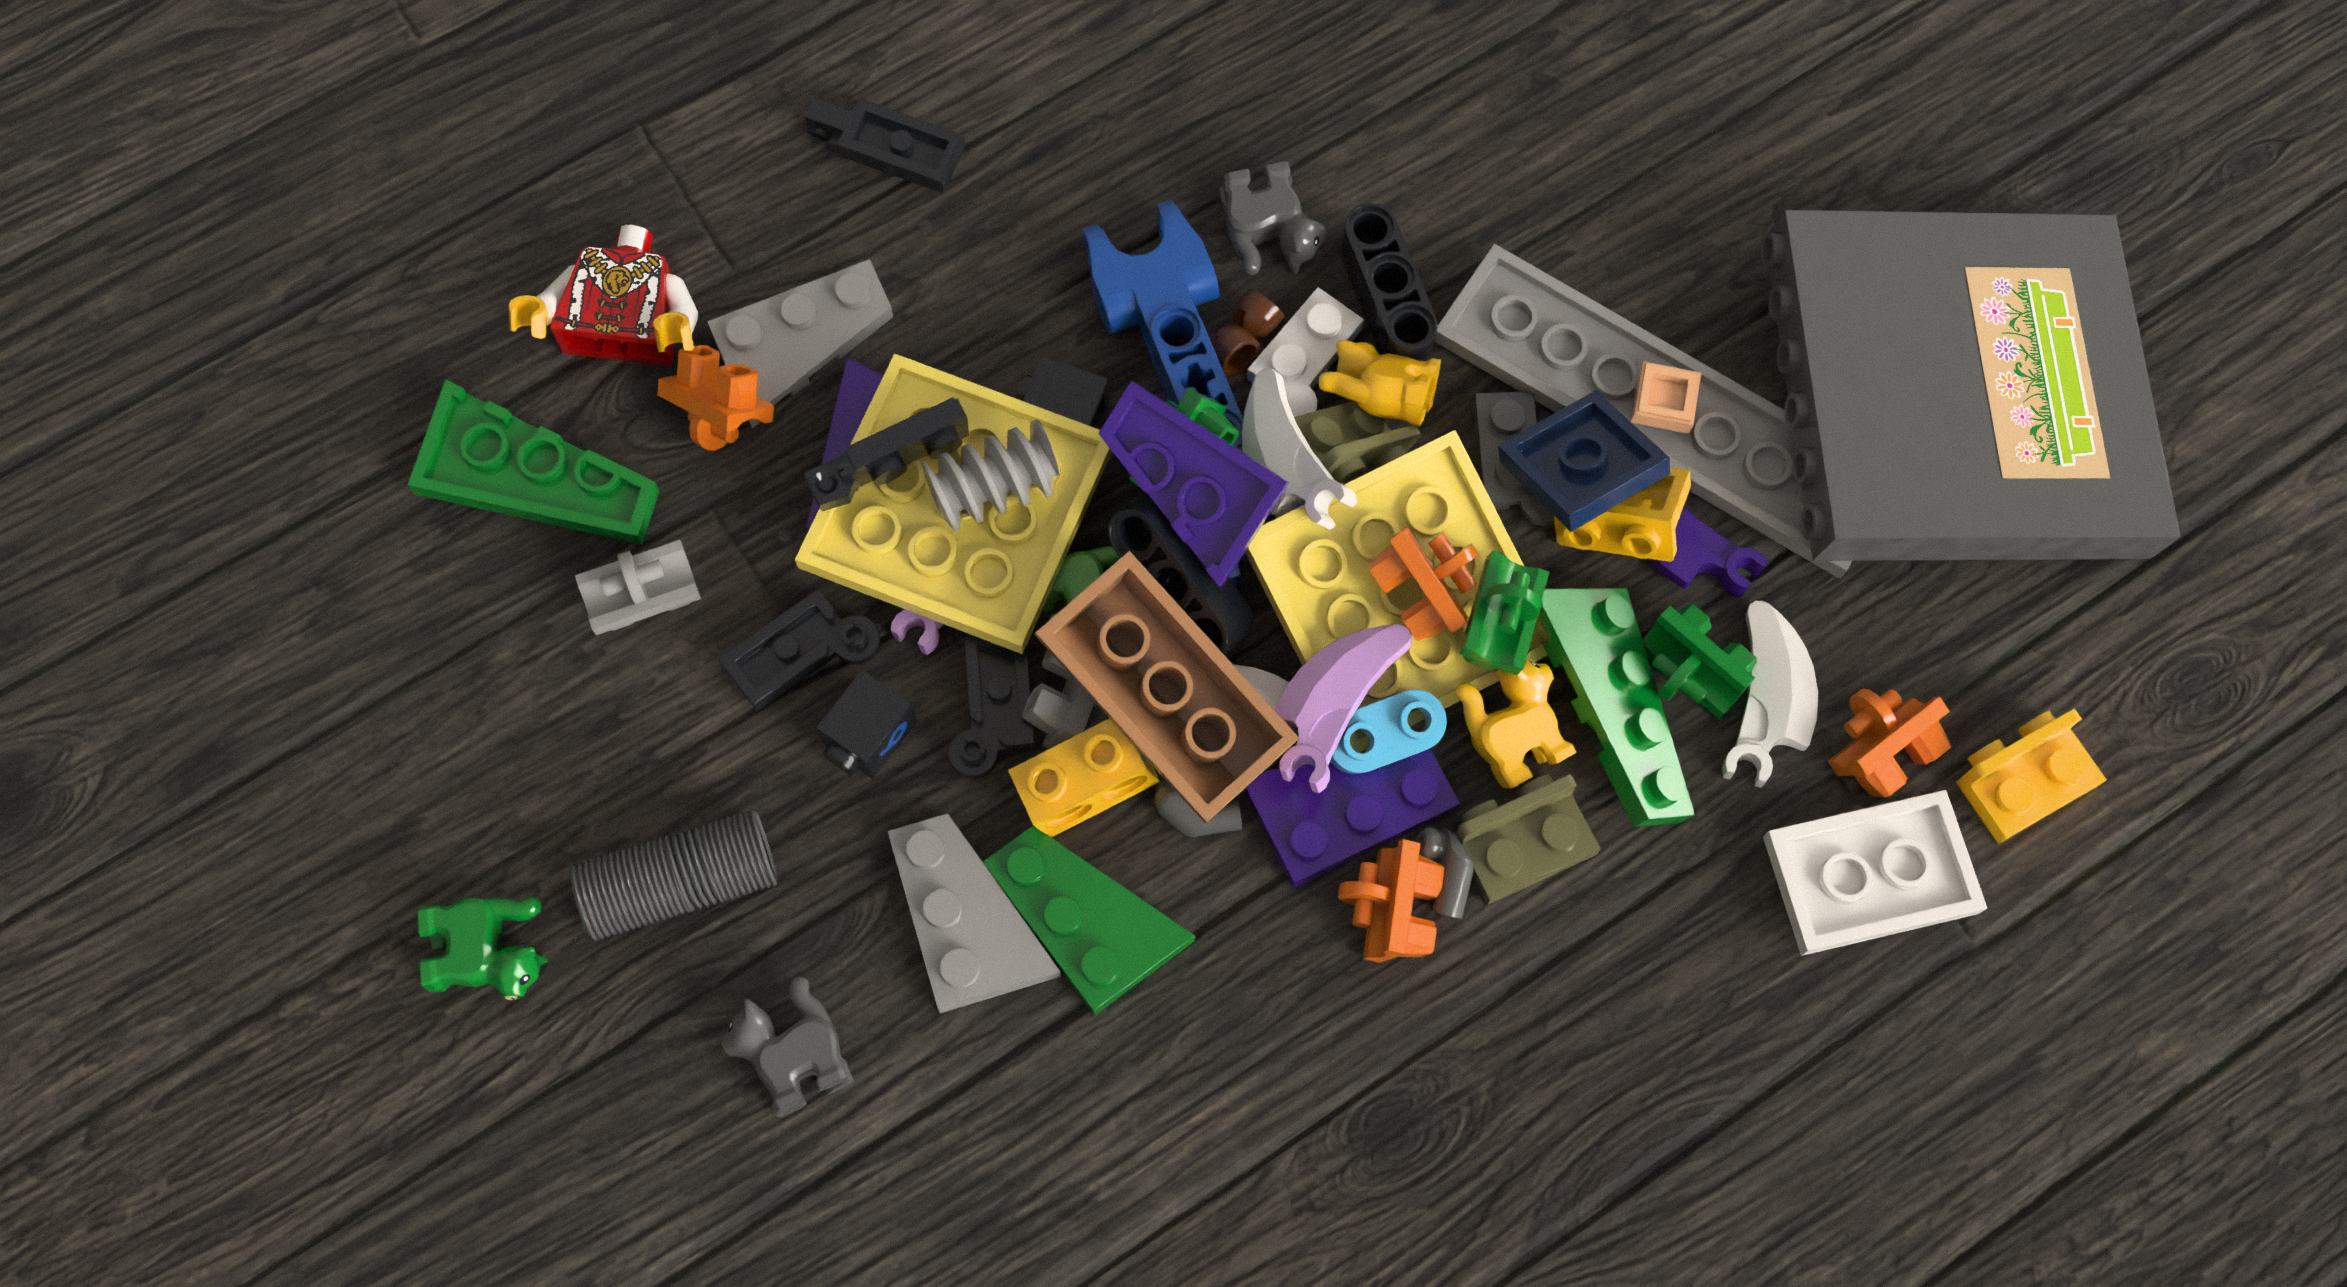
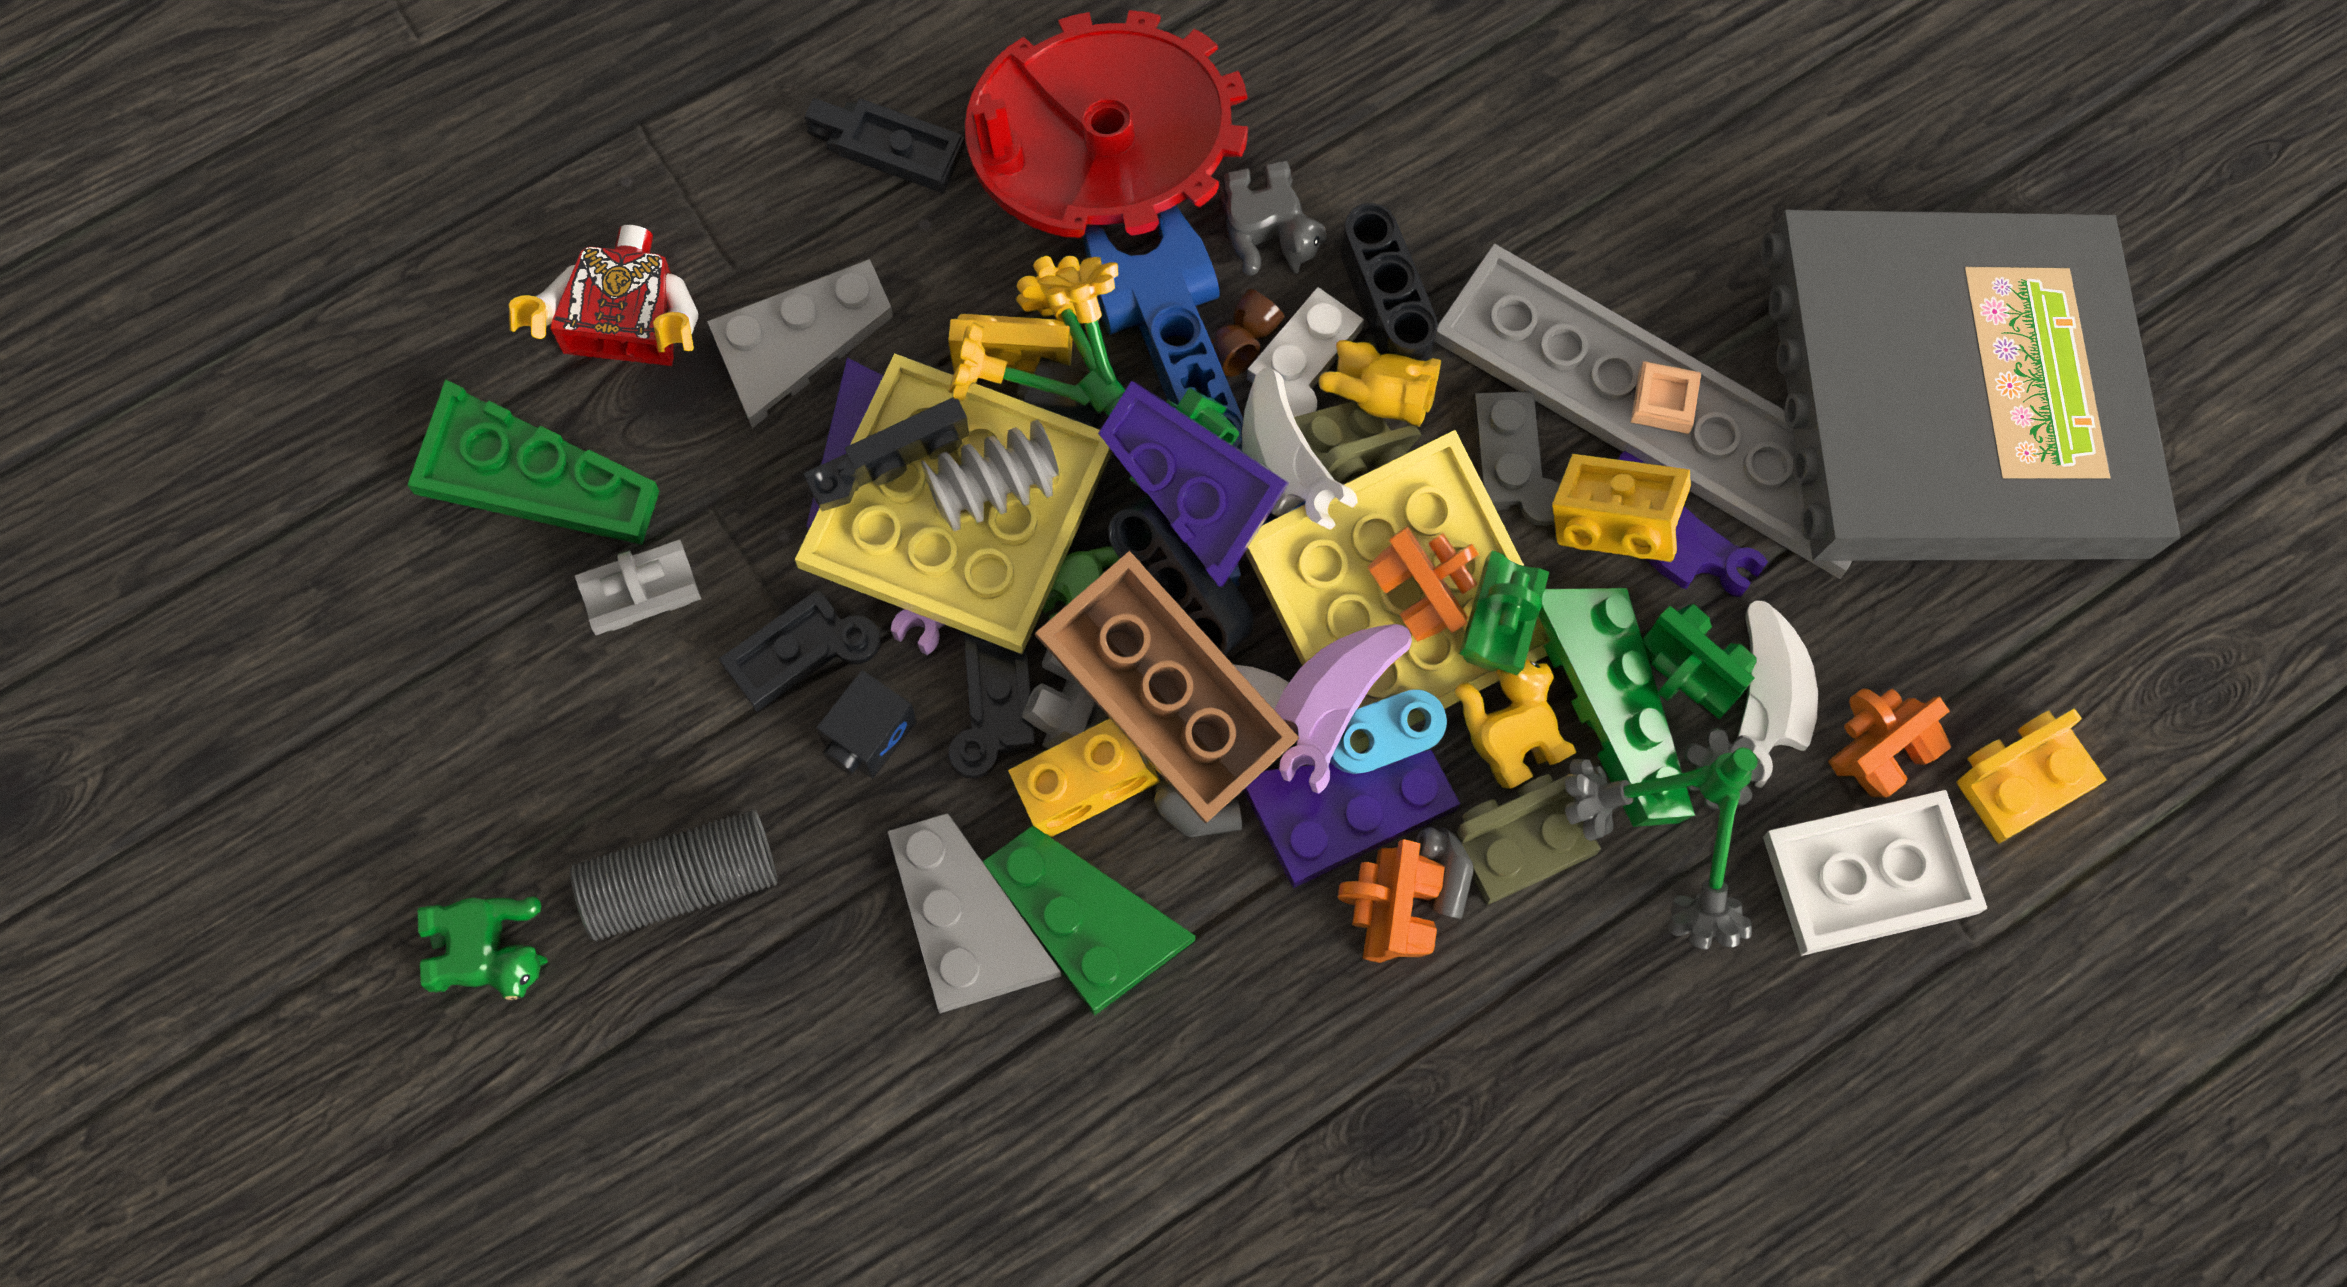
orange hips [657,345,774,451] -> none
dark grey animal [722,976,854,1118] -> none
dark blue plate [1498,390,1670,532] -> none
none -> yellow bracket [948,314,1073,374]
none -> yellow plant [949,256,1125,416]
none -> red piece [965,10,1248,238]
none -> dark grey plant [1565,728,1765,950]

